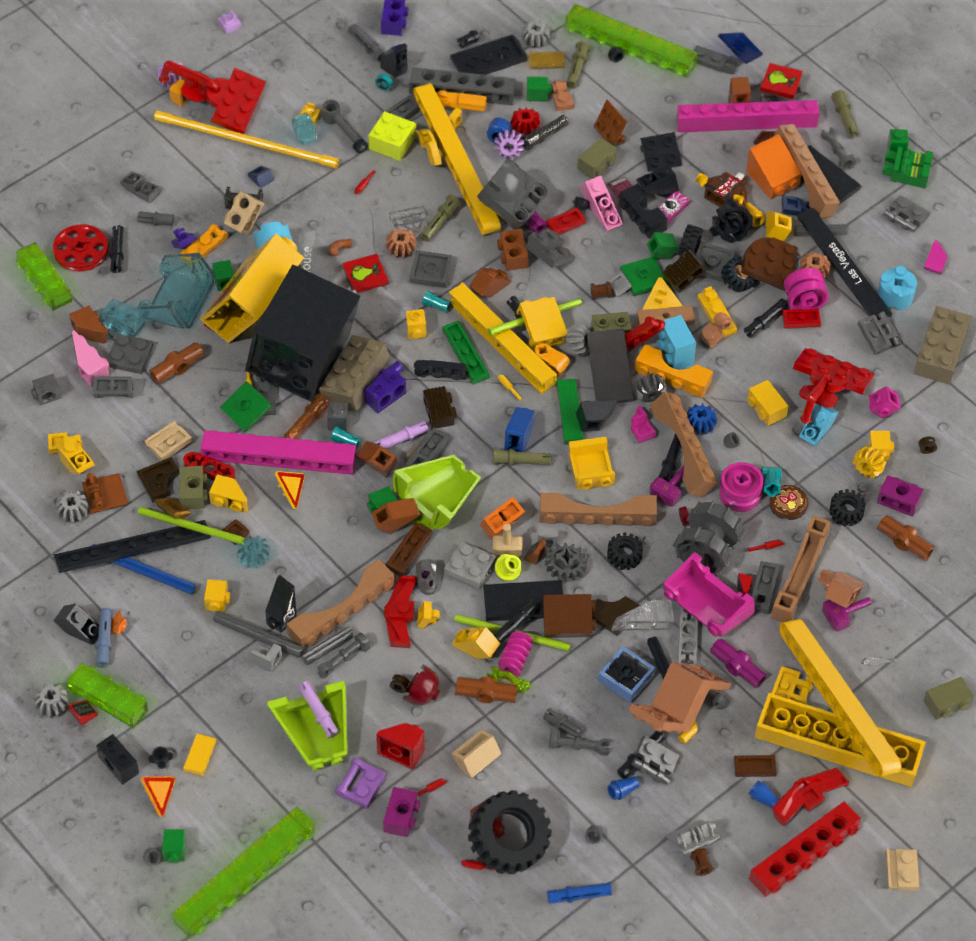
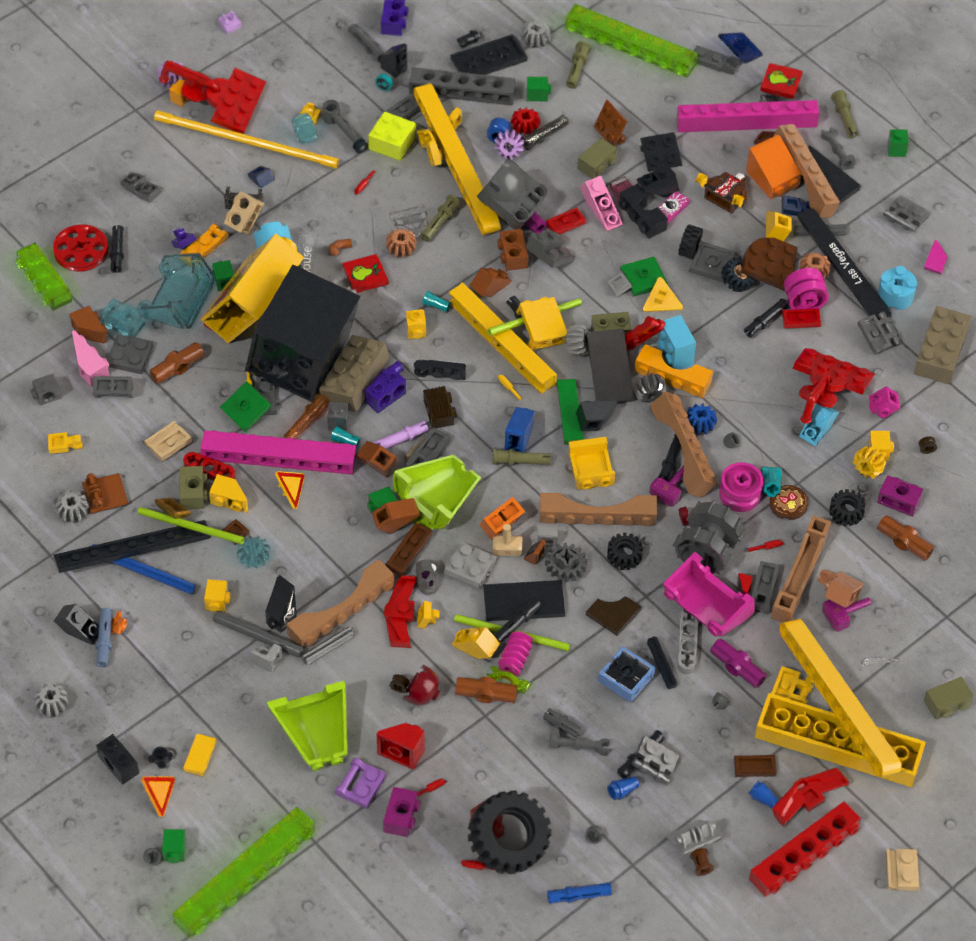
yellow slope [57,438,95,474] -> none
clear neon green brick [67,663,148,728] -> none
slope [69,700,98,726] -> none
dark brown tile [136,457,179,503] -> none
dark grey axle [137,211,174,226] -> none
lavender pin [298,681,339,738] -> none
dark grey piece [317,632,370,679] -> none
dark grey plate [410,250,452,288] -> none
light orange piece [436,90,487,112] -> none
green tile [442,321,490,385] -> none
tan brick [451,729,501,778] -> none
neon yellow piece [495,554,521,581] -> none
clear yellow tile [529,52,565,69] -> none
light orange piece [535,343,570,377] -> none
reddish brown brick [543,594,596,638] -> none
nougat plate [551,80,574,112] -> none
black plate [572,196,589,211] -> none
reddish brown bush [590,281,611,300] -> none
black plate [608,46,624,63] -> none
clear slope [612,598,674,631] -> none
nougat bracket [628,662,731,734] -> none
dark pink slope [631,406,656,443] -> none
medium nougat tile [637,305,695,325] -> none
green brick [647,232,679,259] -> none
dark brown brick [662,250,707,293] -> none
yellow arm [678,719,698,744] -> none
yellow plate [697,287,737,337] -> none
nougat plate [698,312,731,349] -> none
black piece [709,197,753,243] -> none
dark orange brick [728,77,751,103] -> none
yellow cone [743,202,765,227] -> none
yellow brick [747,380,789,426] -> none
green hips [882,146,933,188] -> none

